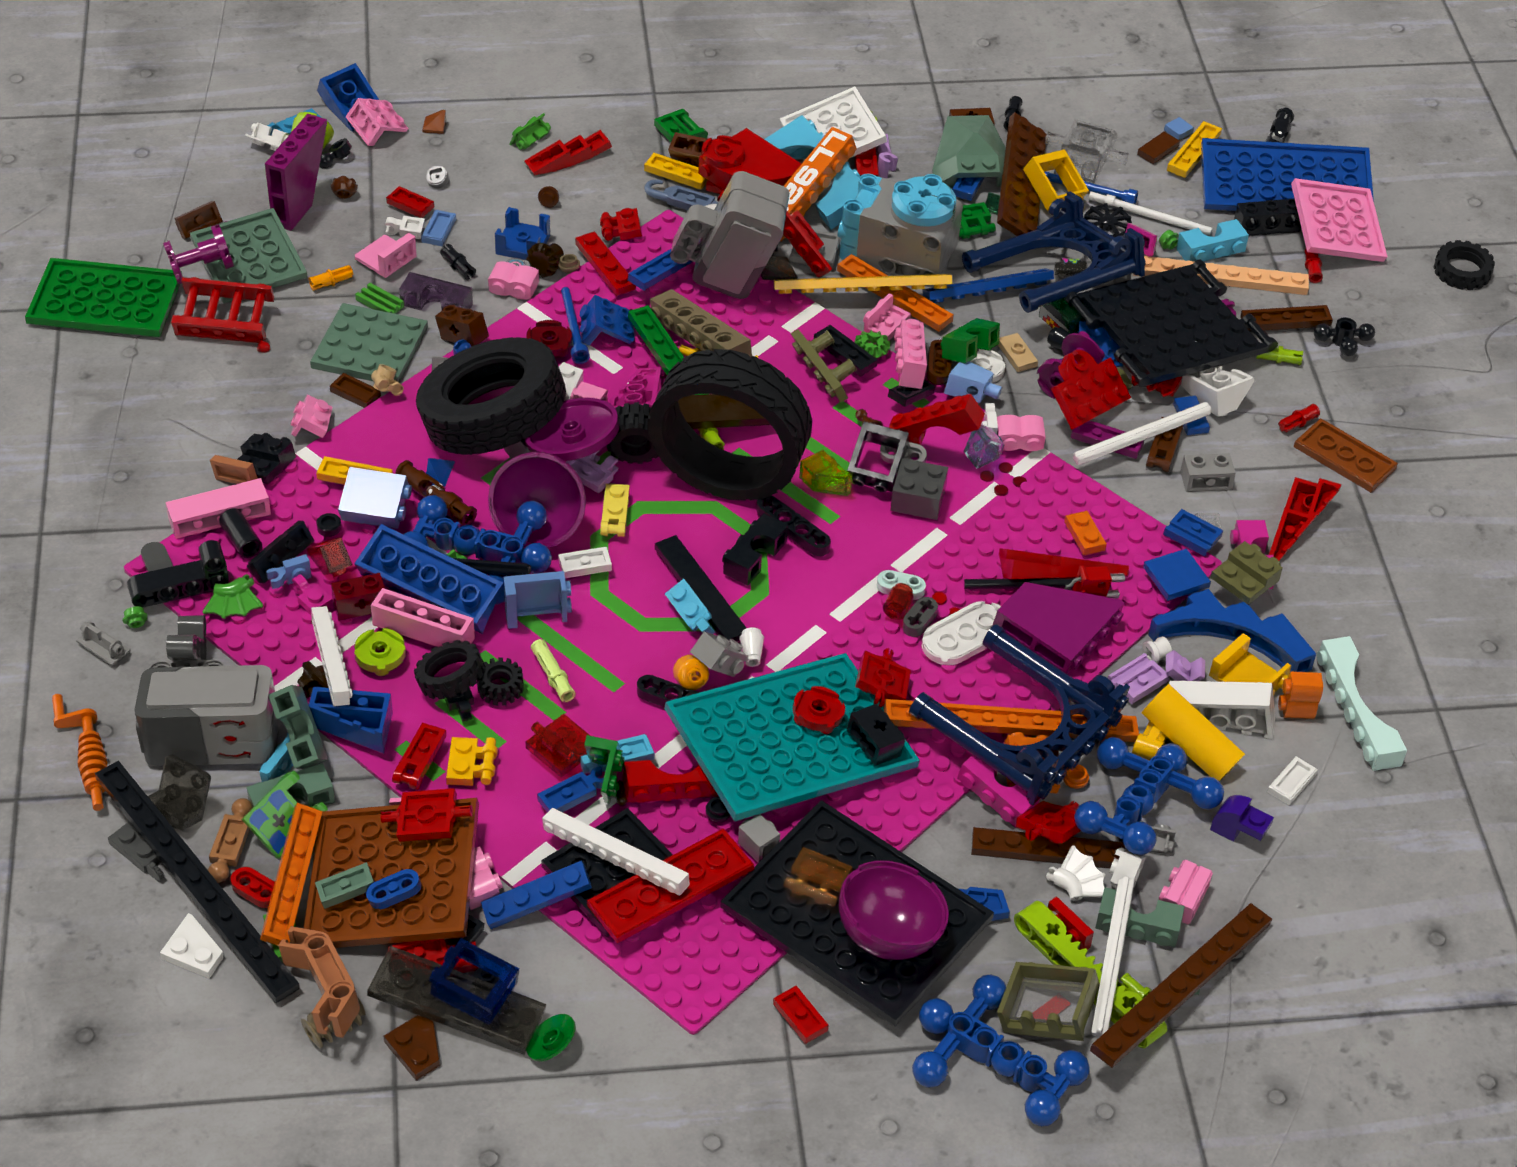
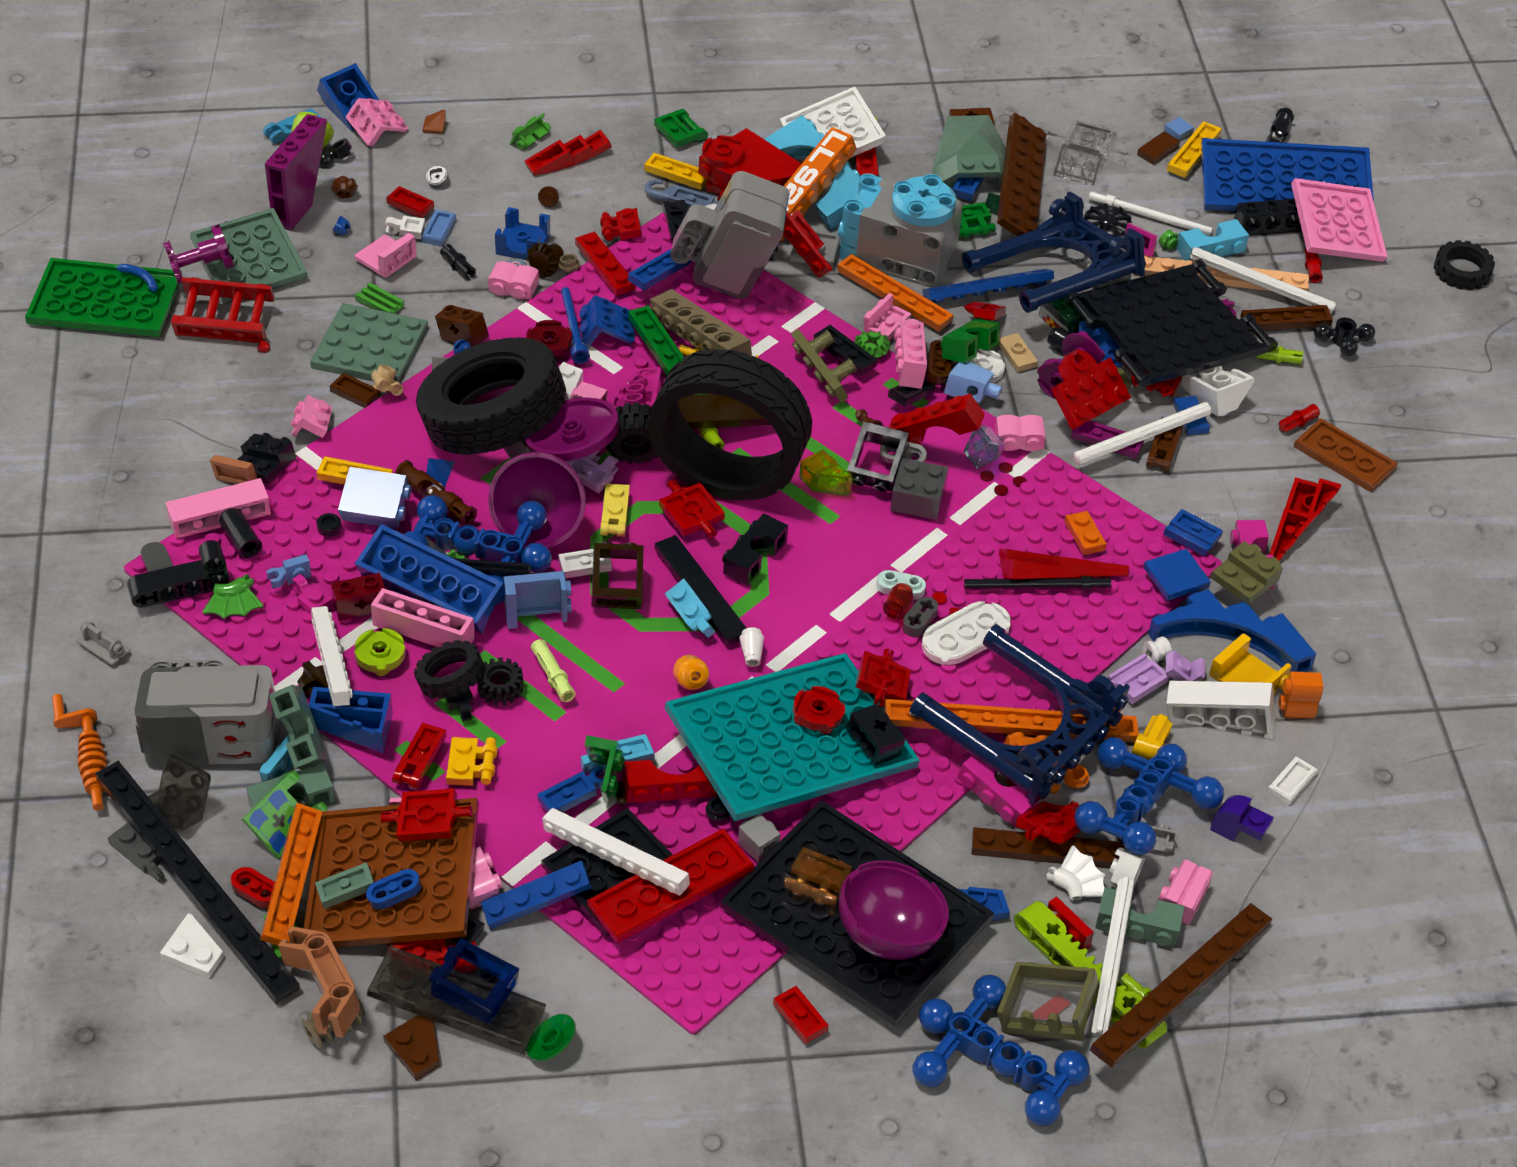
bright green plate [122,606,147,628] -> none
dark grey beam [166,615,207,661] -> none
reddish brown plate [174,201,223,239] -> none
medium nougat plate [208,798,253,883] -> none
white hinge [245,122,289,151] -> none
black plate [247,520,315,584] -> none
clear red slope [306,537,352,577] -> none
light orange axle [308,265,354,291] -> none
clear purple arch [399,272,473,310] -> none
clear red plate [525,714,591,777] -> none
black beam [637,675,700,707] -> none
reddish brown brick [668,132,707,167] -> none
light grey brick [690,631,748,677] -> none
black beam [756,495,831,556] -> none
clear smoke piece [761,255,798,280] -> none
yellow plate [774,274,952,294] -> none
lavender piece [876,134,898,178] -> none
white plate [981,403,998,445] -> none
magenta slope [992,582,1125,674] -> none
black pin [1003,96,1023,131] -> none
yellow window [1023,149,1089,211] -> none
blue piece [1044,172,1138,204] -> none
clear smoke brick [1054,258,1087,280] -> none
red piece [1064,565,1125,599] -> none
yellow brick [1141,684,1245,782] -> none
light grey brick [1180,453,1236,492] -> none
light aqua arch [1317,636,1407,771] -> none
none -> blue piece [116,264,158,293]
none -> blue hinge [332,216,351,235]
none -> dark brown window [591,541,644,609]
none -> red plate [659,479,725,538]
none -> black plate [663,200,687,244]
none -> red plate [964,302,1006,321]
none -> white axle [1190,247,1336,314]

